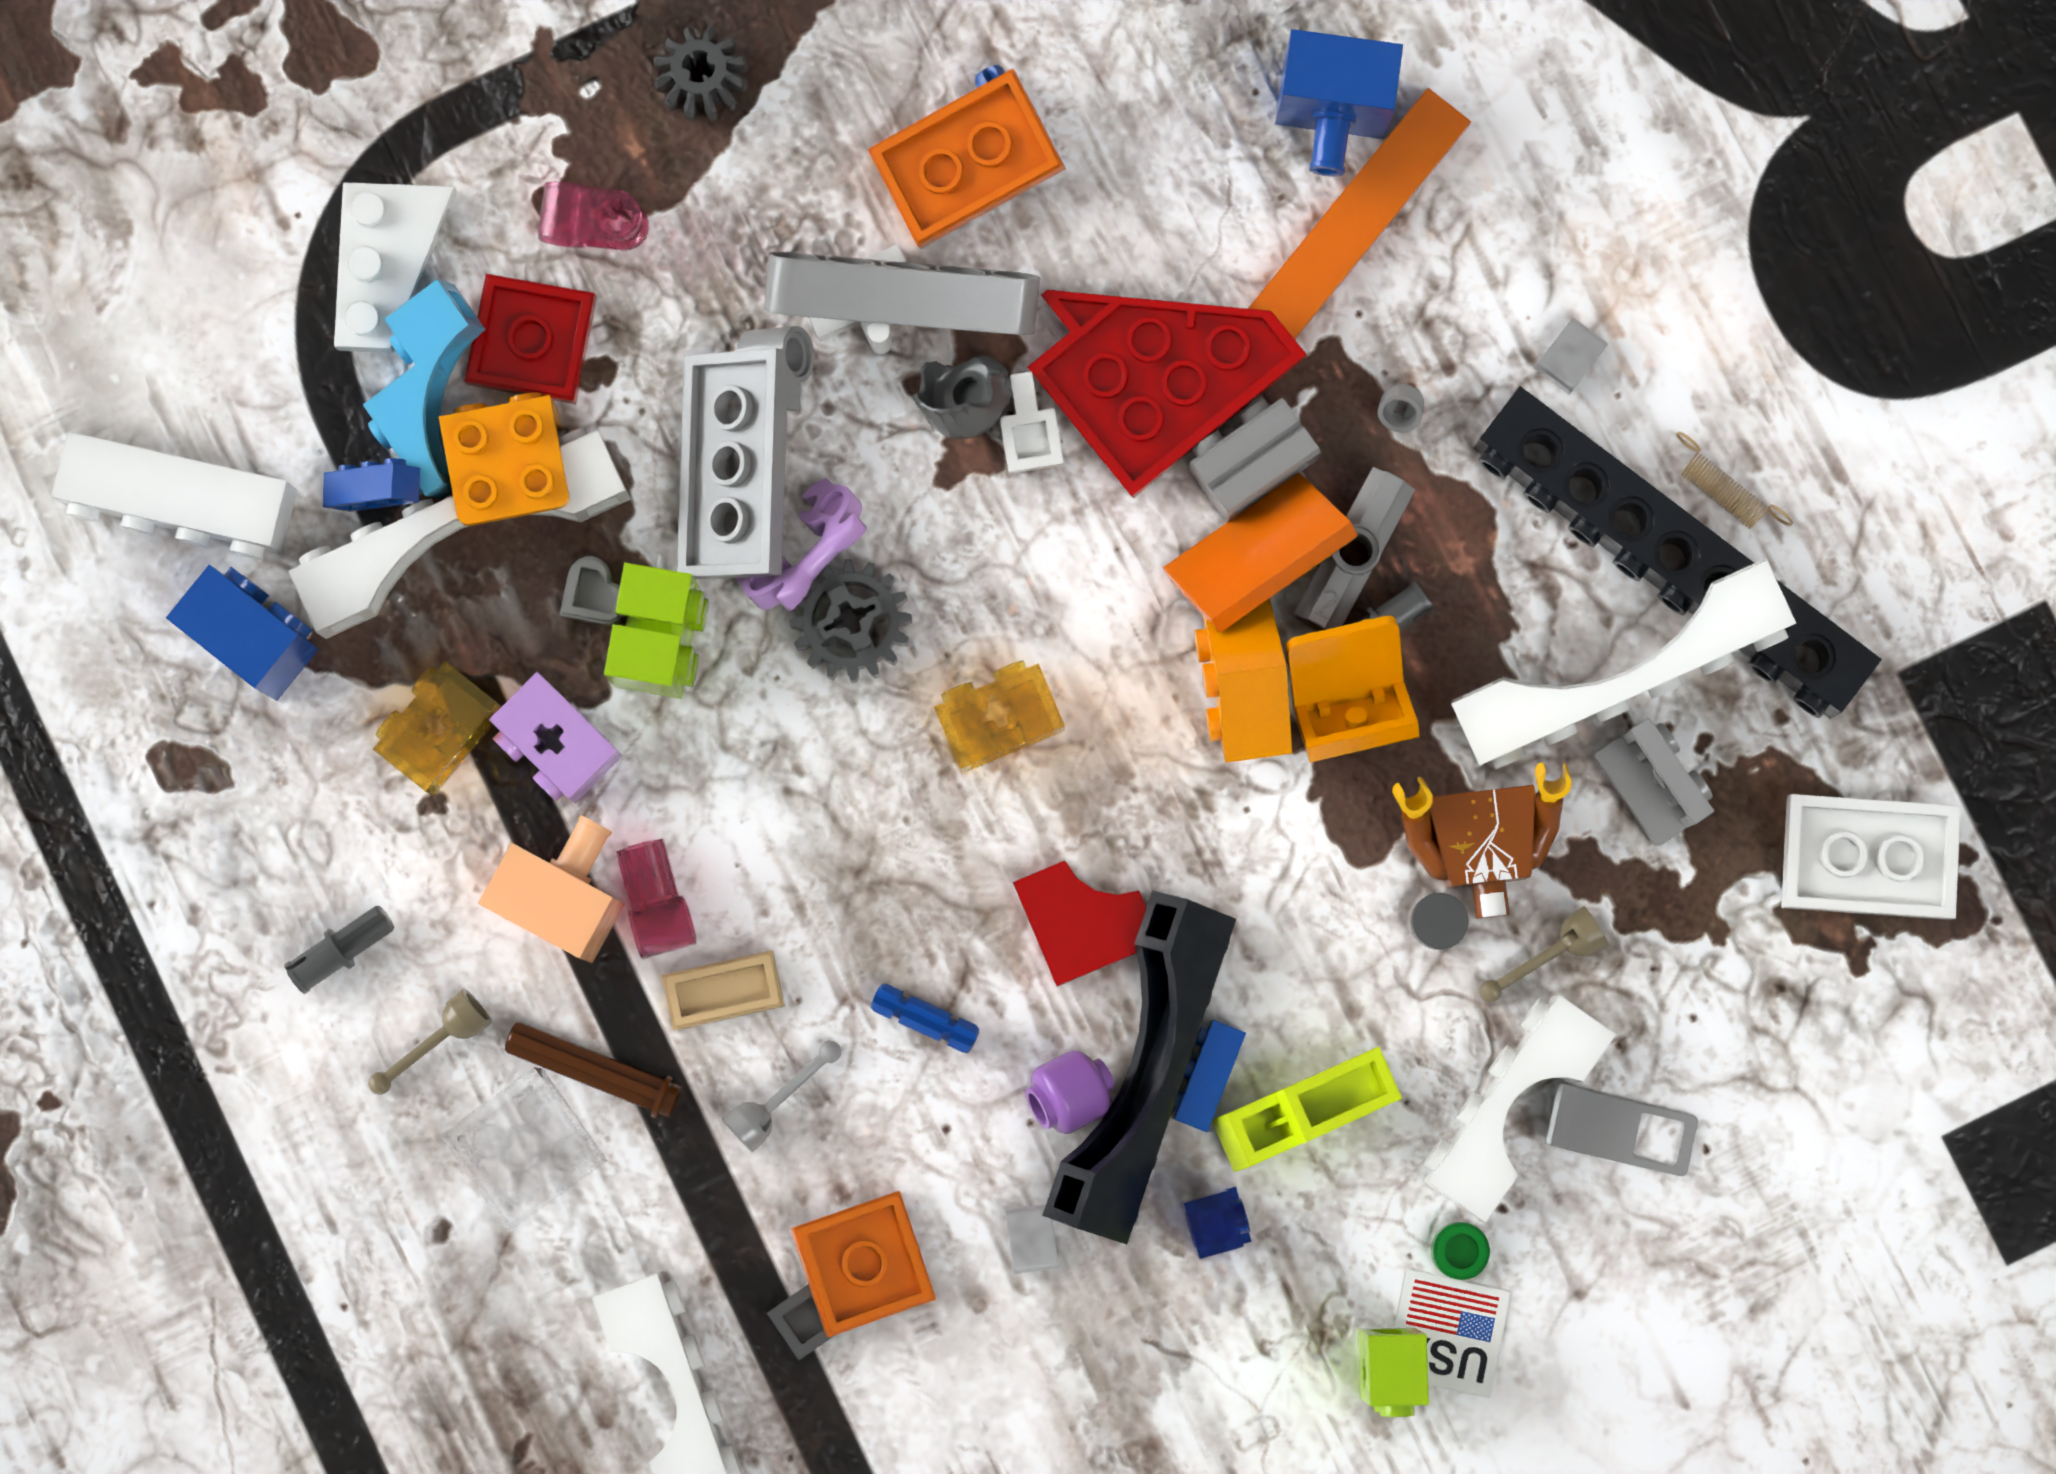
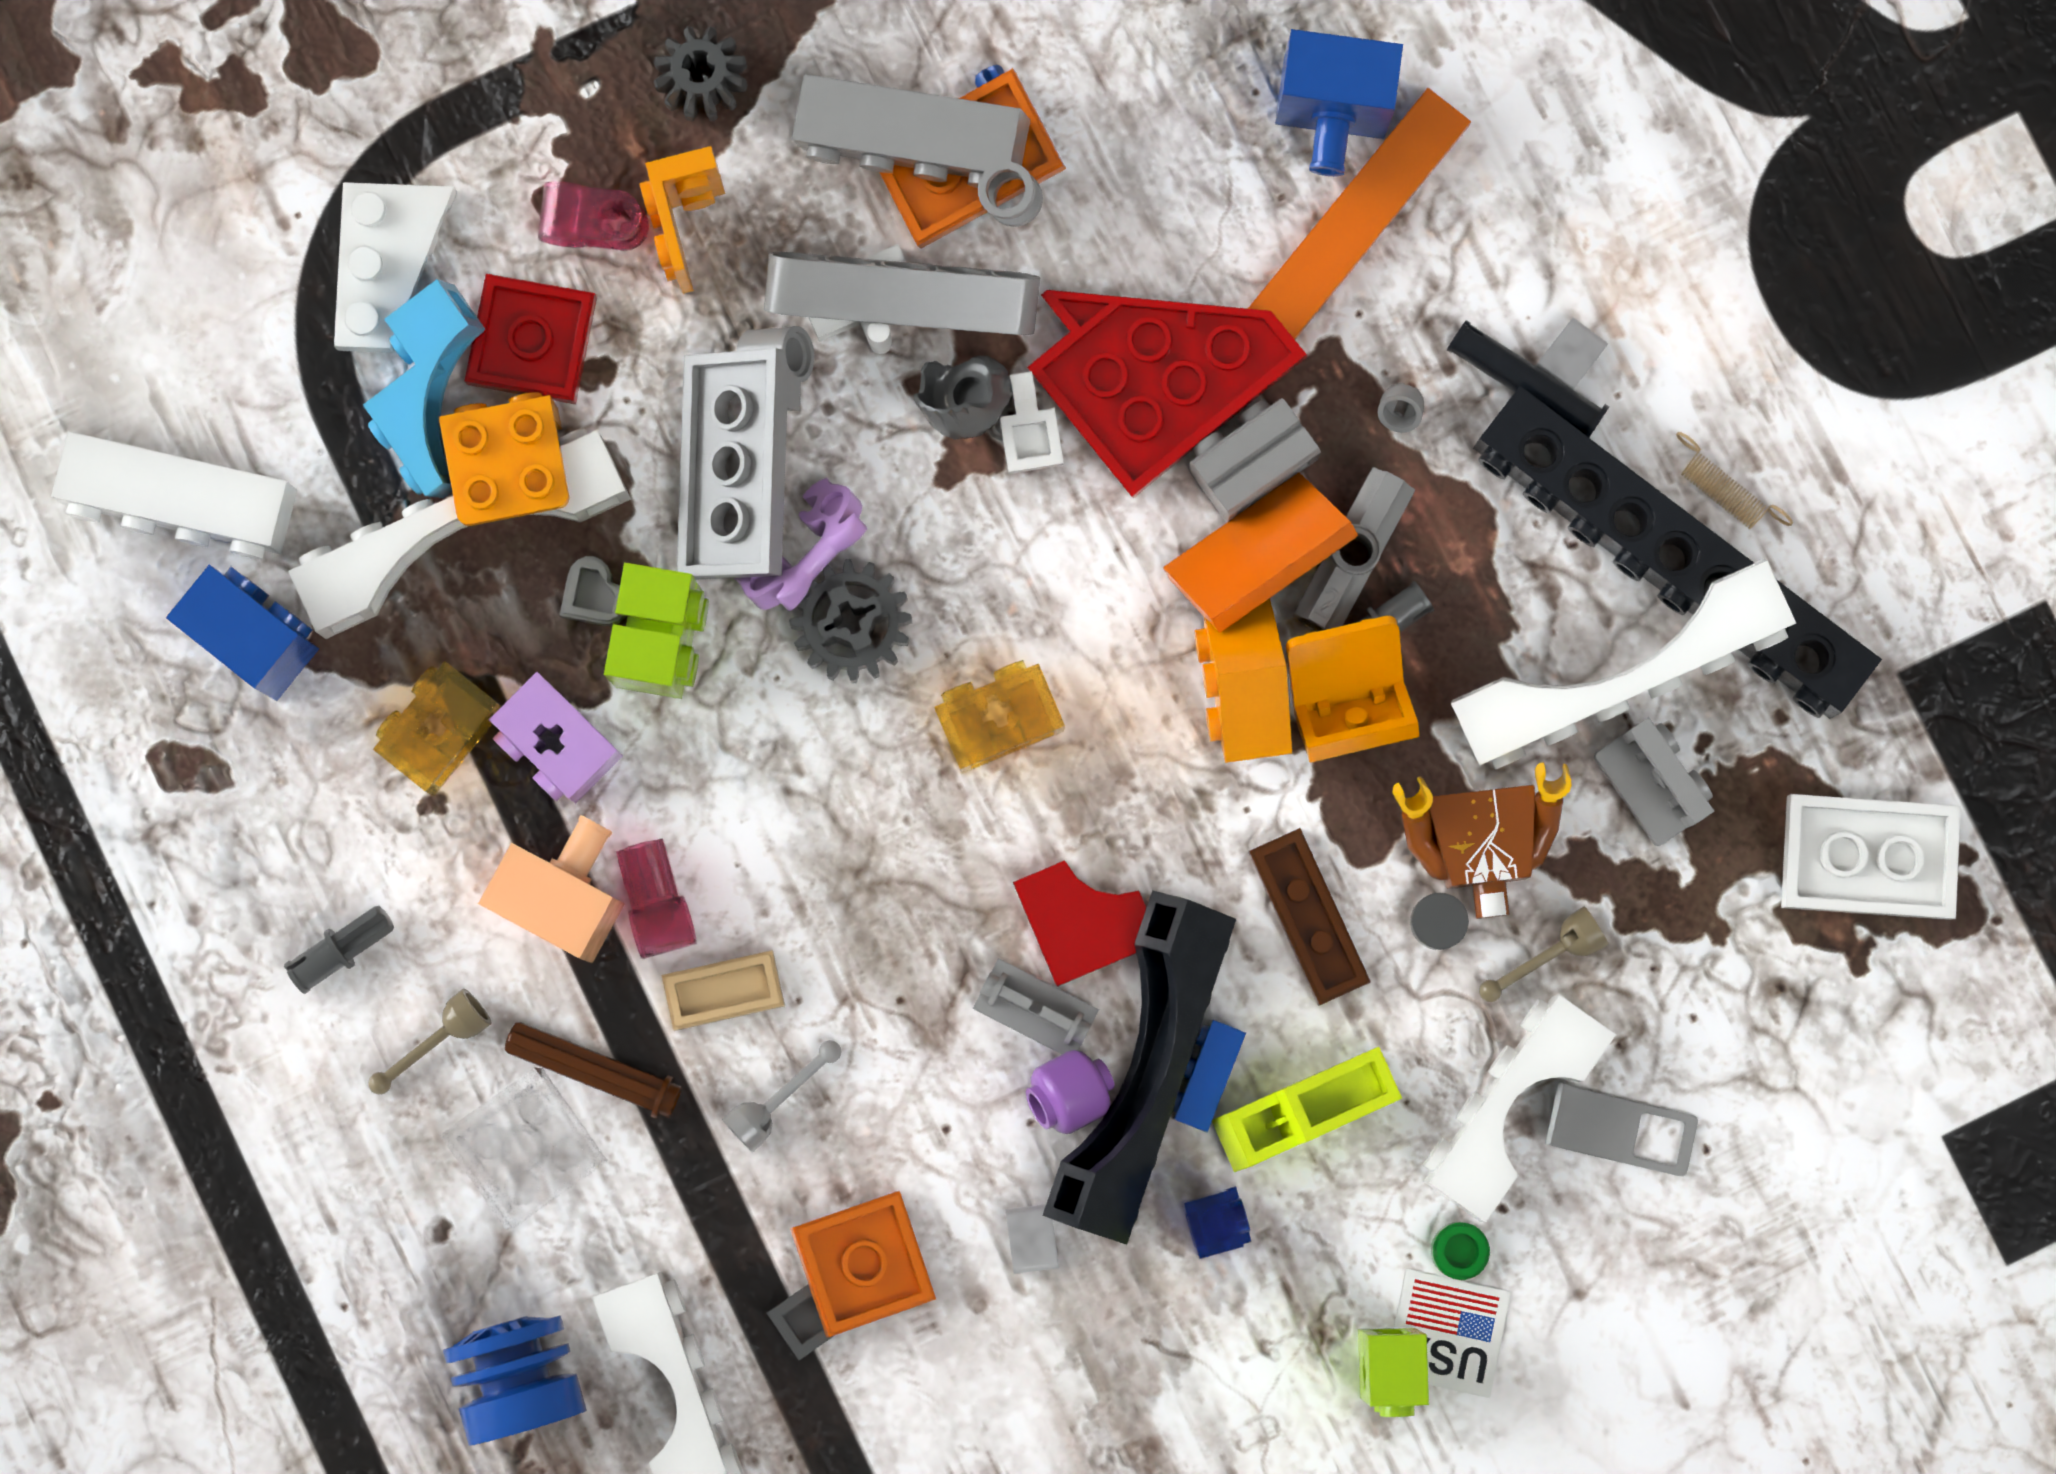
blue piece [323,458,420,512] -> none
blue axle [871,984,979,1053] -> none
none -> blue wheel [443,1315,587,1446]
none -> light orange bracket [639,146,725,294]
none -> light grey hinge [792,74,1043,227]
none -> light grey hinge [973,958,1099,1054]
none -> reddish brown tile [1248,828,1371,1006]
none -> black pin [1447,320,1609,438]

